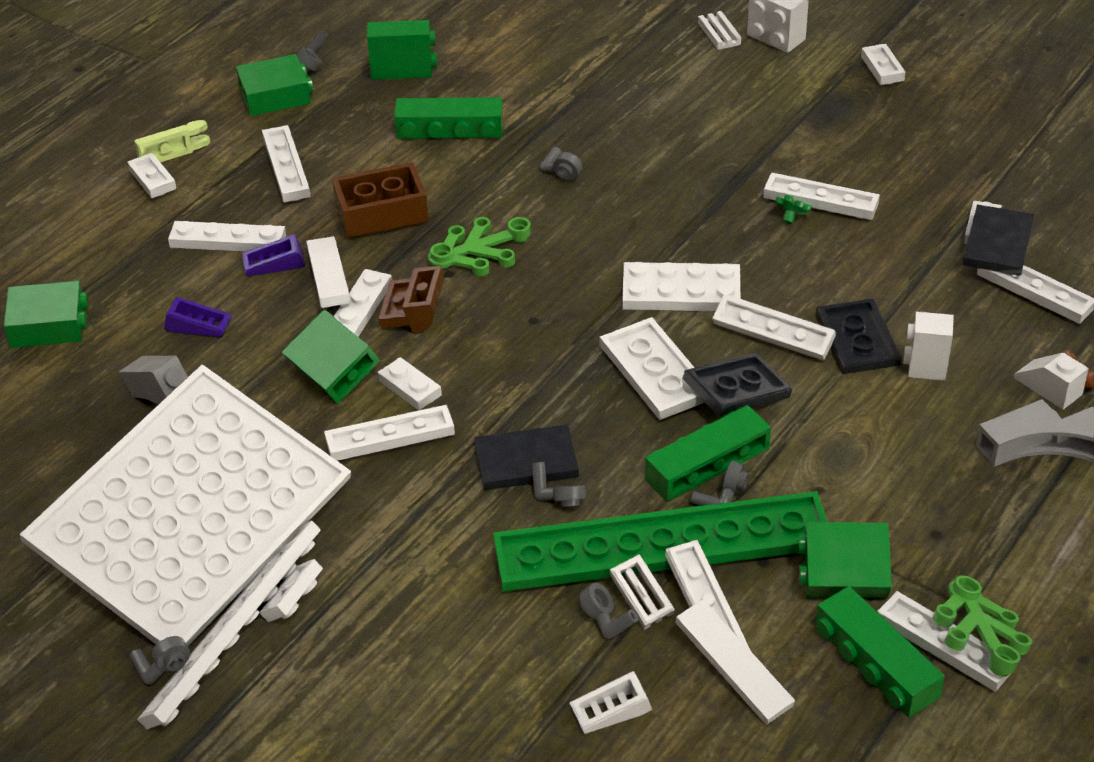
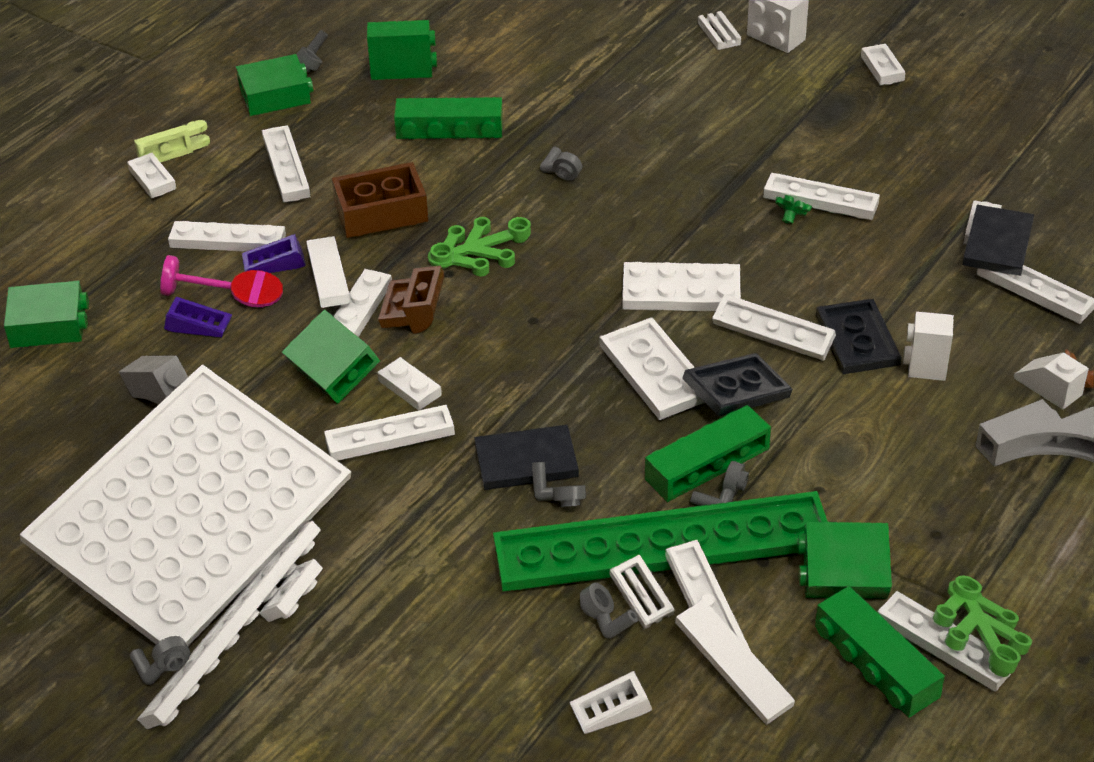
none -> piece [160,255,283,307]

